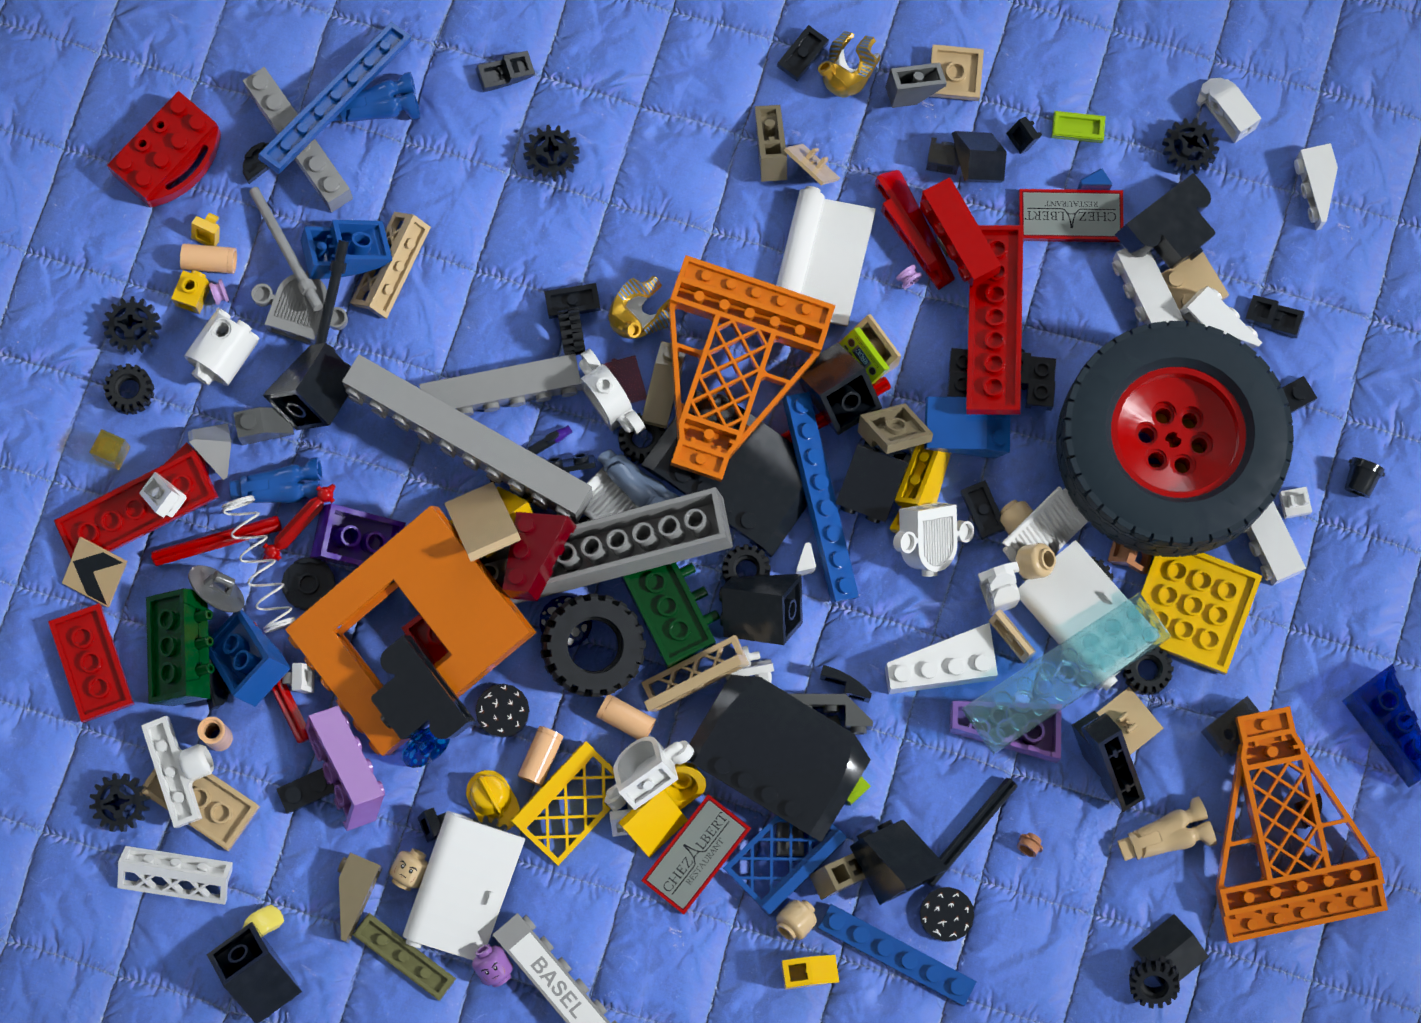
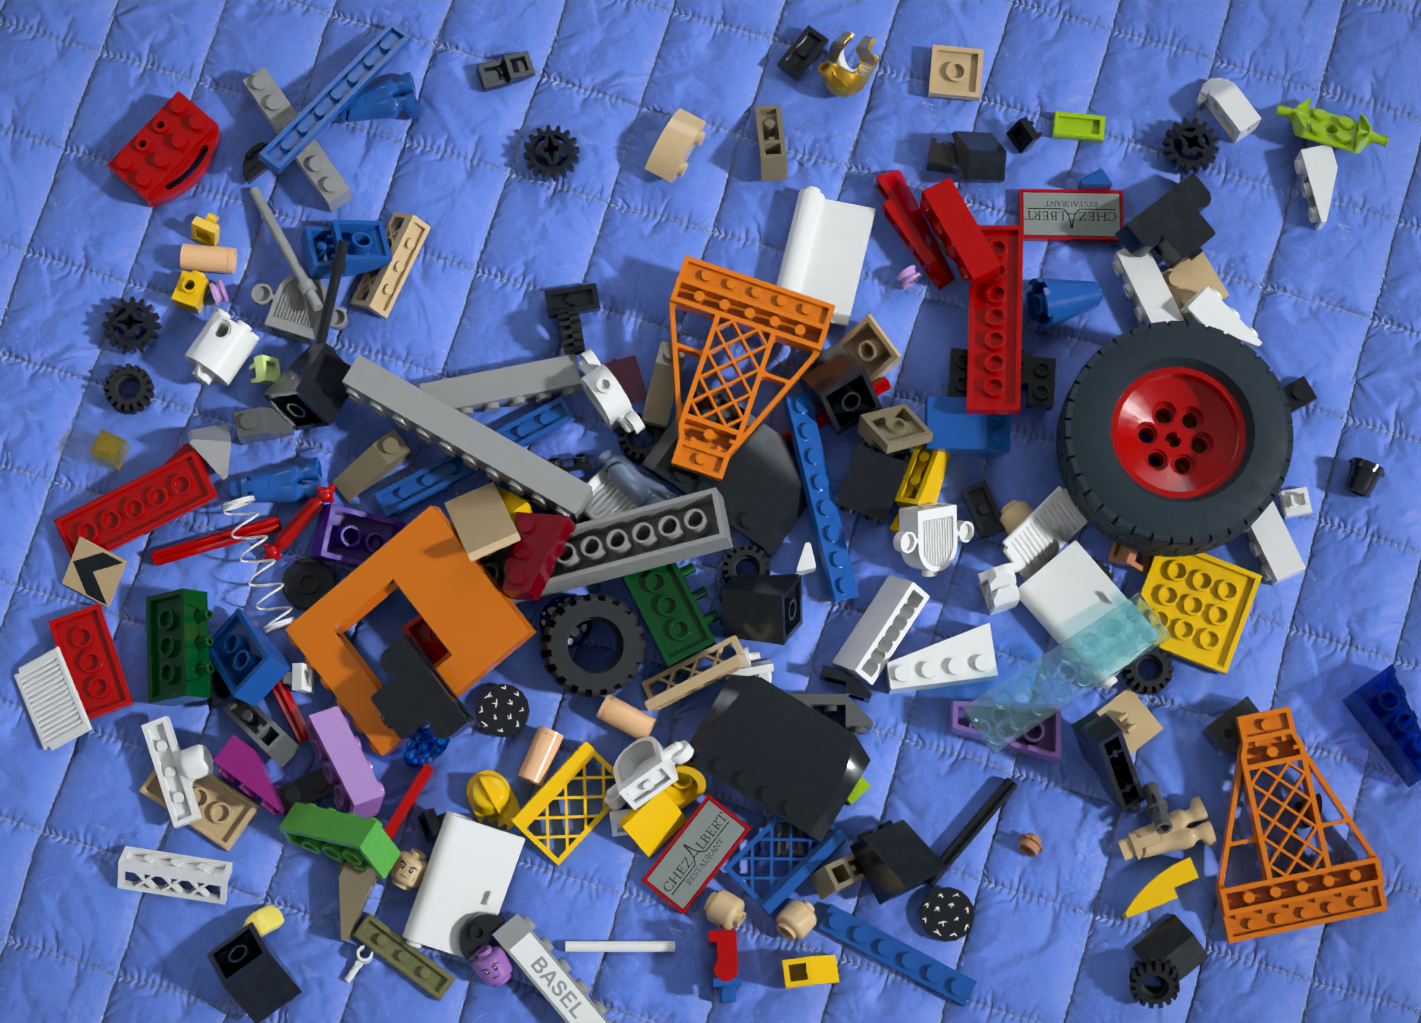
black gear [89,773,150,832] -> none
white slope [139,472,187,518] -> none
dark grey shield [188,565,245,613] -> none
light nougat pin [197,717,233,751] -> none
black piece [527,425,573,455] -> none
pearl gold piece [608,276,677,339] -> none
tan piece [784,144,840,185] -> none
lime tile [839,327,890,384] -> none
dark grey slope [885,63,947,108] -> none
tan slope [989,609,1036,664] -> none
tan head [1015,543,1056,579] -> none
black slope [1245,295,1305,338] -> none
none -> white window [14,647,92,751]
none -> magenta slope [213,735,287,816]
none -> dark grey slope [223,697,301,767]
none -> yellowish green tile [249,355,281,386]
none -> bright green wedge [279,802,401,880]
none -> dark tan slope [332,429,413,503]
none -> white hand [344,945,373,983]
none -> blue plate [374,396,575,518]
none -> red tile [384,763,434,840]
none -> black plate [458,913,506,960]
none -> white bar [565,941,675,952]
none -> tan brick [644,108,707,183]
none -> tan head [704,890,746,930]
none -> red hips [708,929,741,1003]
none -> white brick [832,575,930,685]
none -> blue cone [1027,278,1103,330]
none -> yellow slope [1122,857,1199,920]
none -> dark grey pin [1142,782,1173,834]
none -> lime plate [1275,98,1389,154]

